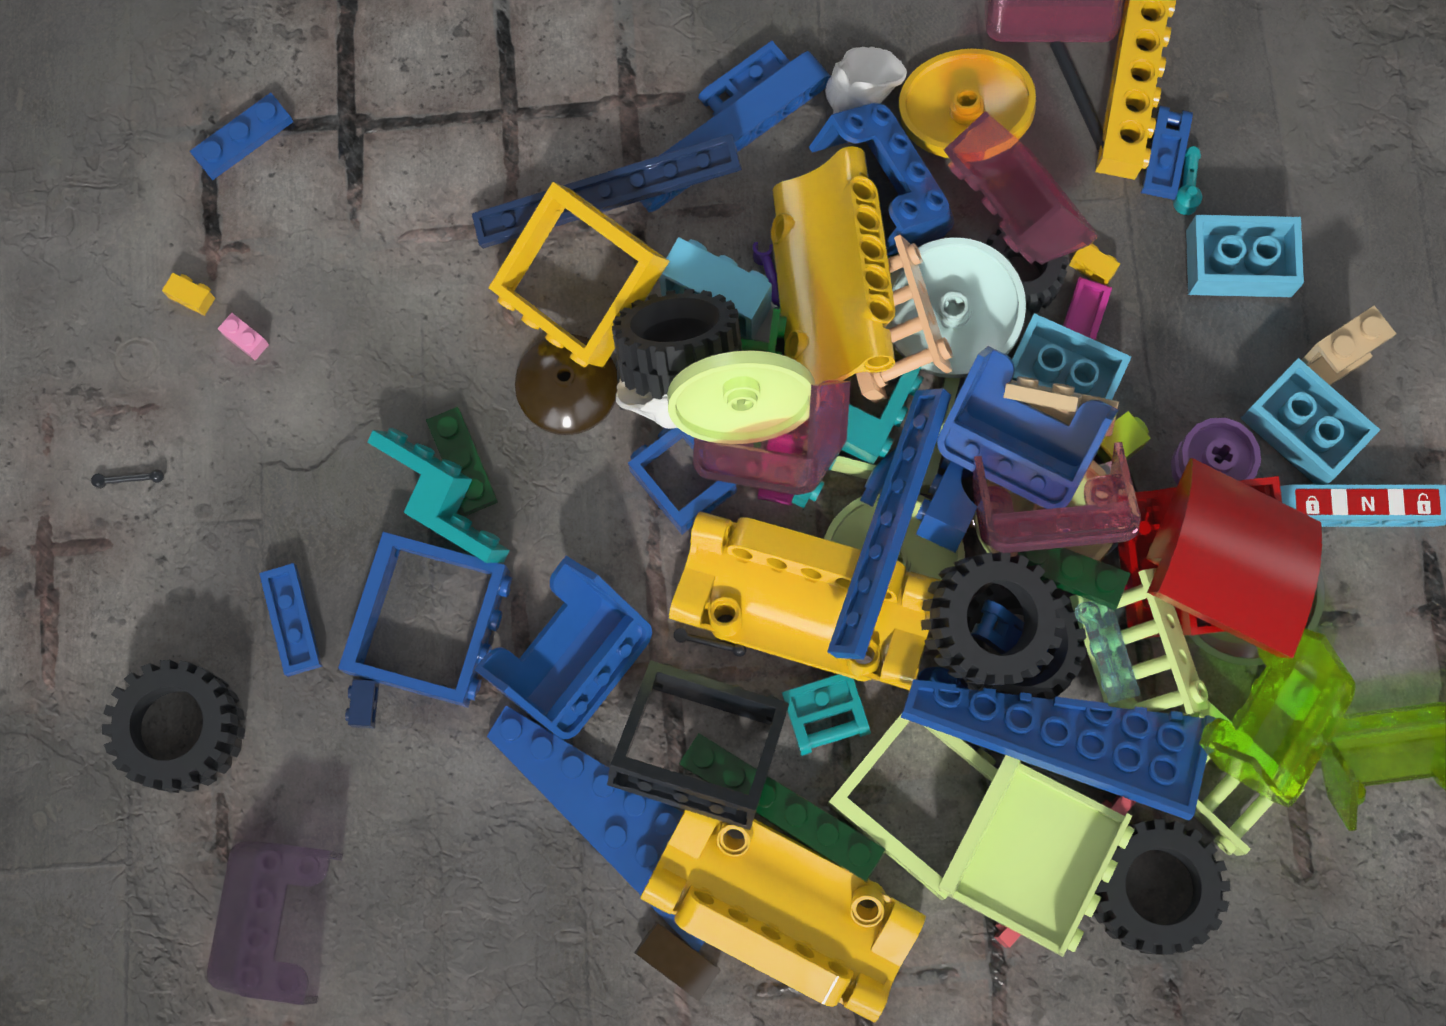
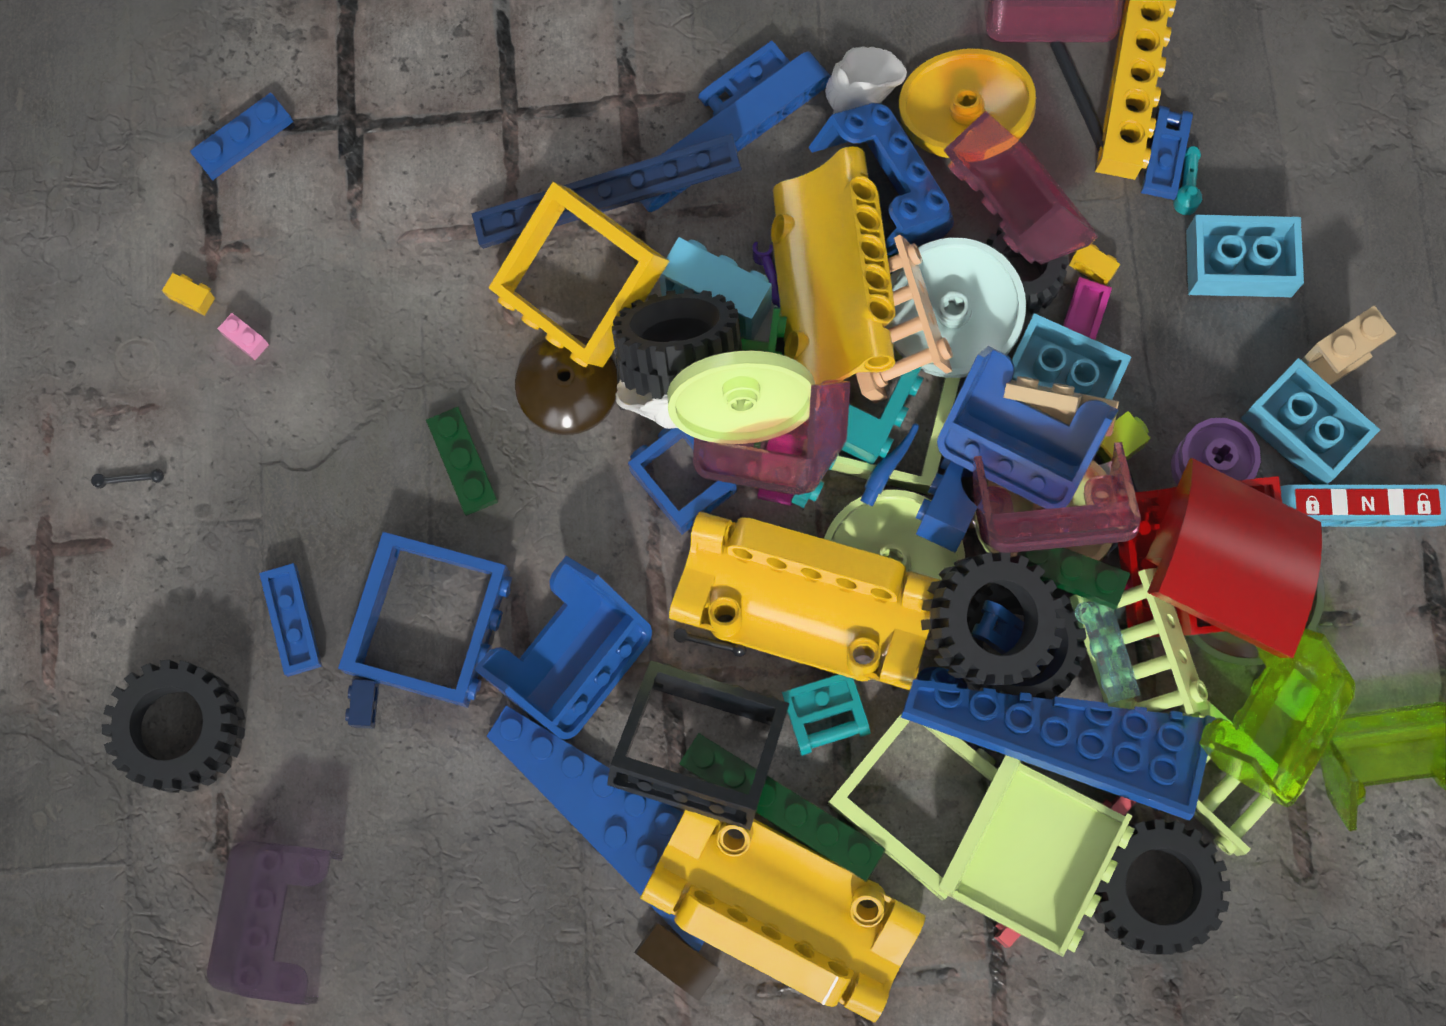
teal bracket [367,428,510,563] -> none
blue plate [827,388,952,660] -> none

